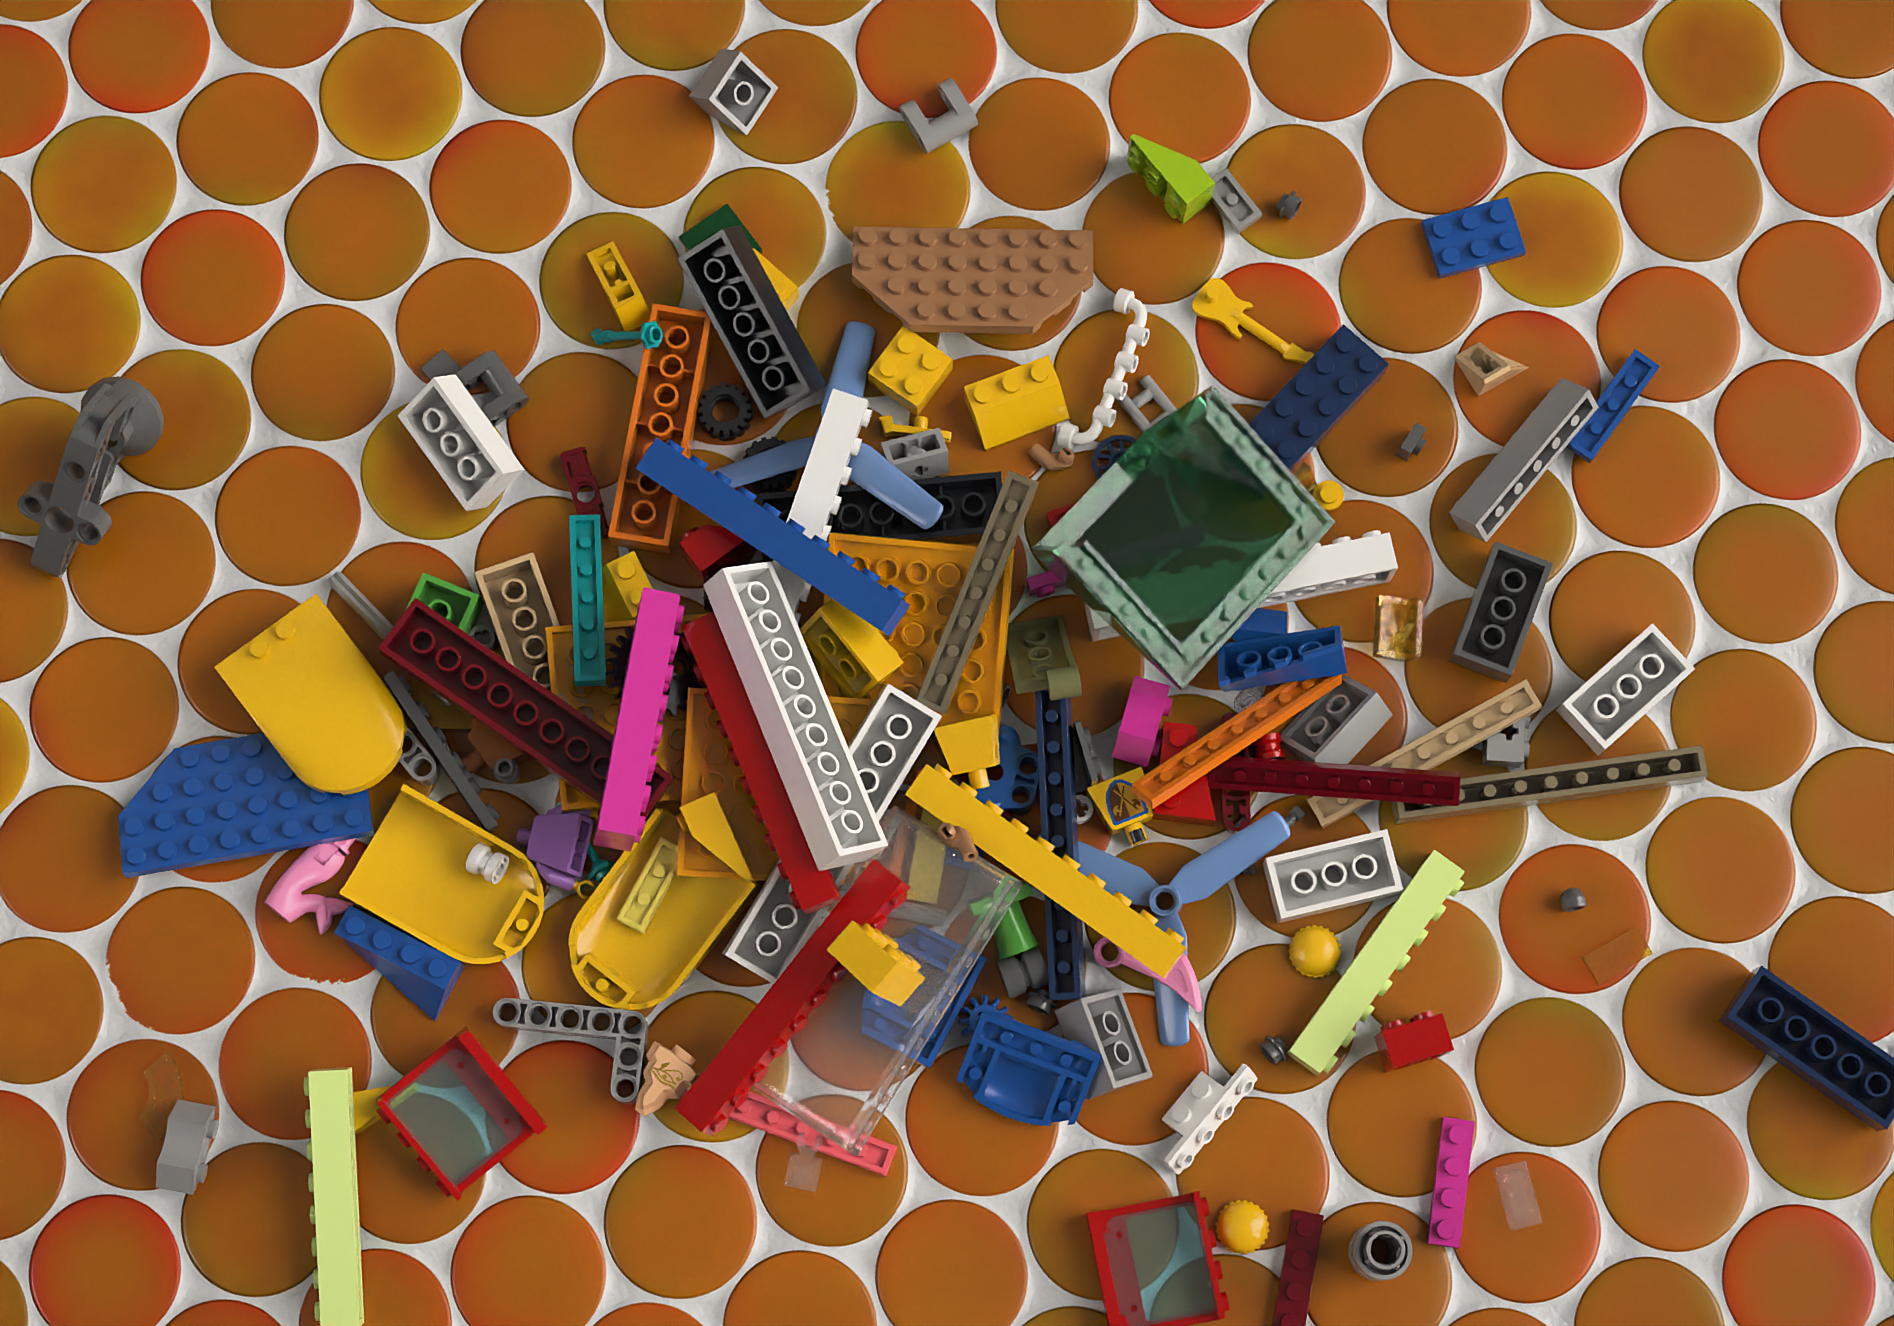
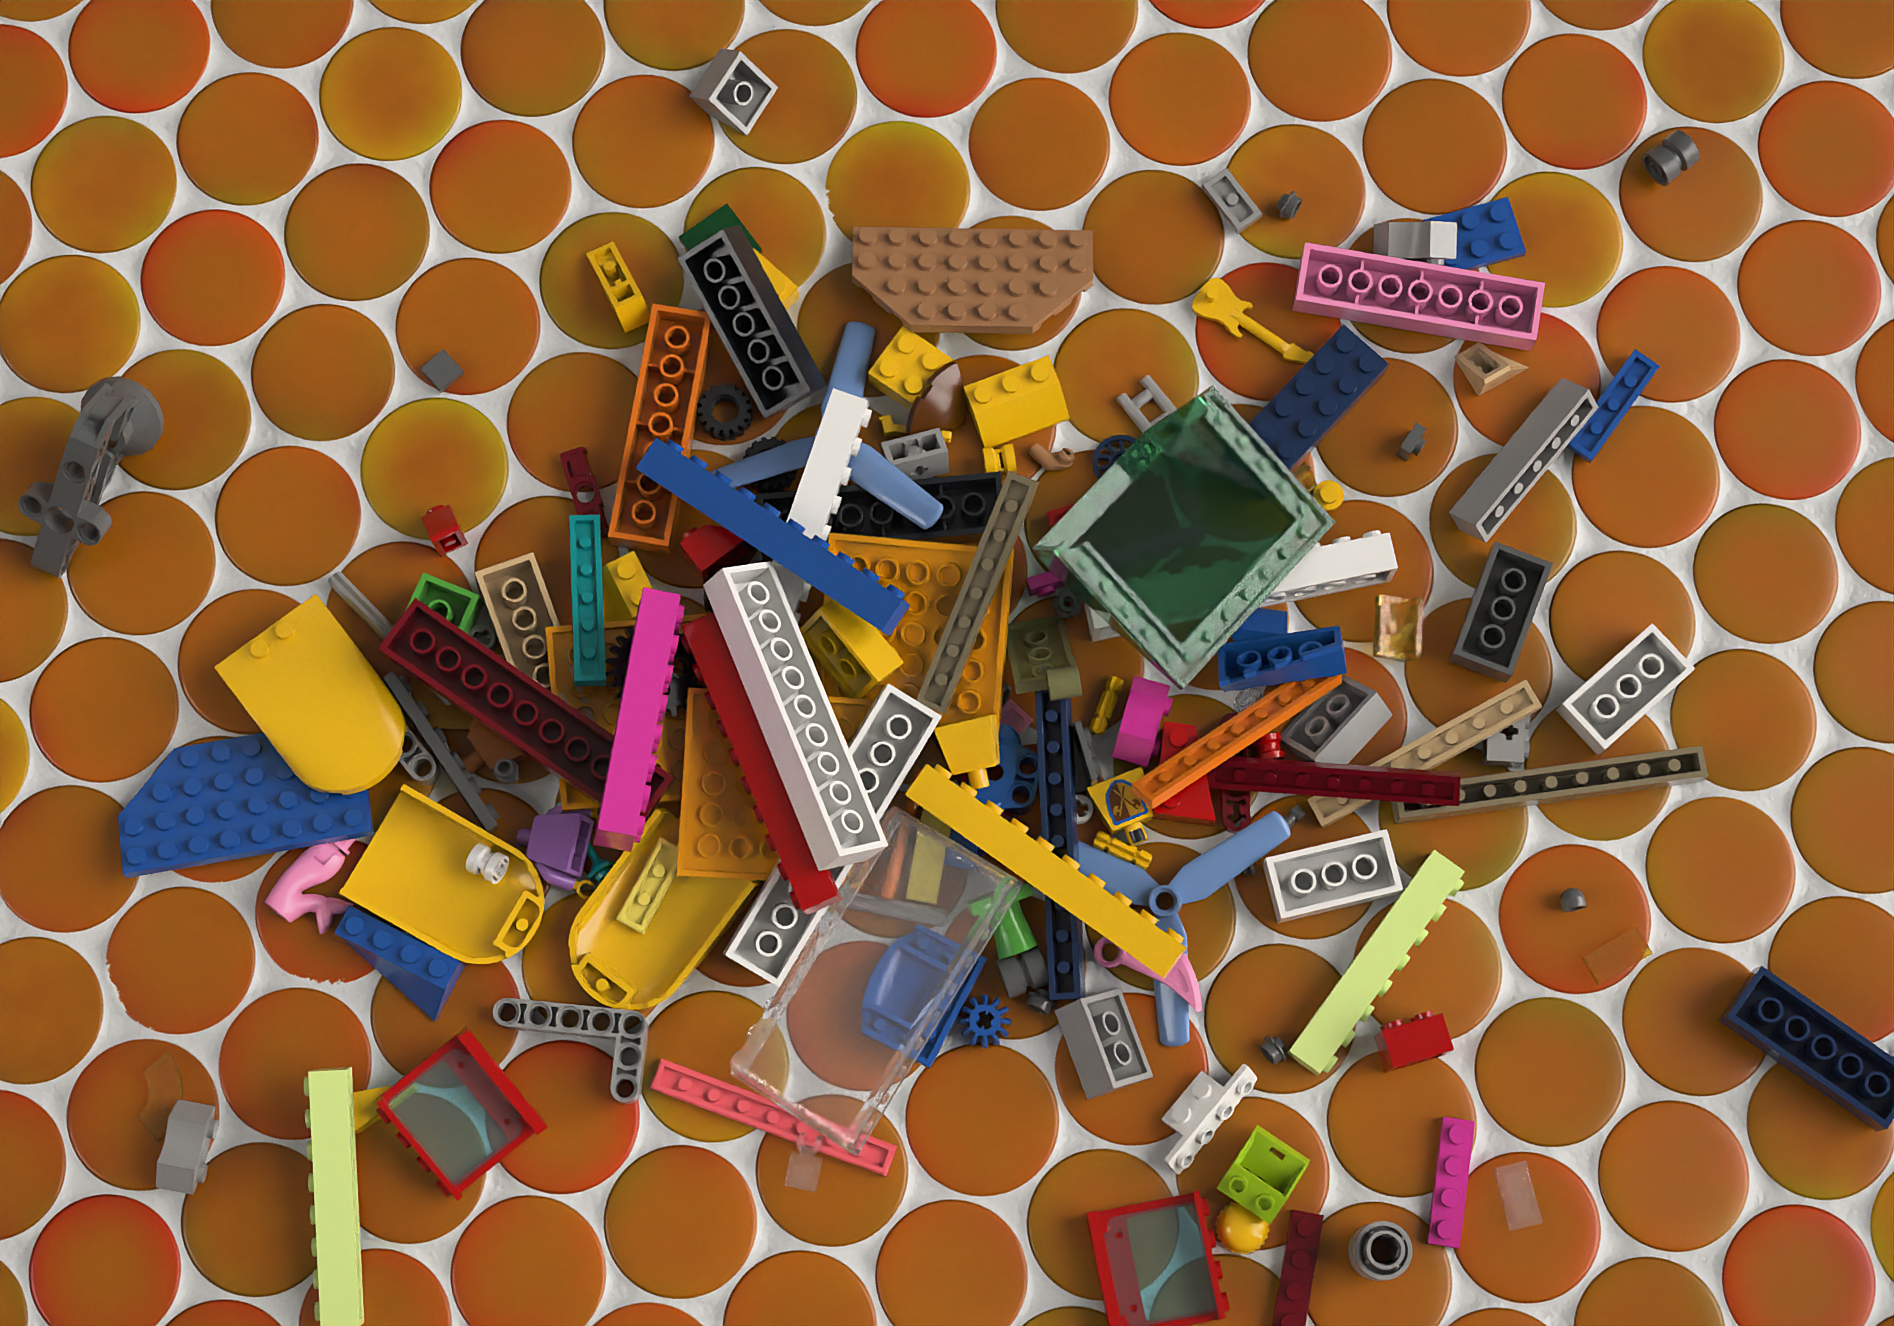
white brick [398,374,525,511] -> none
dark grey connector [453,350,529,427] -> none
teal piece [591,321,663,349] -> none
light nougat rock [635,1041,701,1117] -> none
red brick [675,859,911,1136] -> none
yellow slope [676,792,753,881] -> none
yellow brick [827,920,925,1007] -> none
light grey connector [899,77,978,154] -> none
medium nougat arm [938,823,978,862] -> none
blue slope [956,1010,1102,1126] -> none
white bar [1058,288,1150,449] -> none
lime slope [1127,134,1215,224] -> none
yellow hat [1288,925,1342,979] -> none
none -> red slope [421,505,468,556]
none -> reddish brown brick [906,361,965,434]
none -> yellow wheel [982,444,1017,474]
none -> bright pink plate [1000,699,1033,736]
none -> dark grey plate [1052,589,1082,619]
none -> yellow axle [1089,676,1124,735]
none -> yellow axle [1092,831,1152,870]
none -> lime piece [1217,1125,1310,1224]
none -> bright pink brick [1292,242,1545,351]
none -> light grey brick [1373,221,1457,266]
none -> dark grey wheel [1642,130,1700,186]

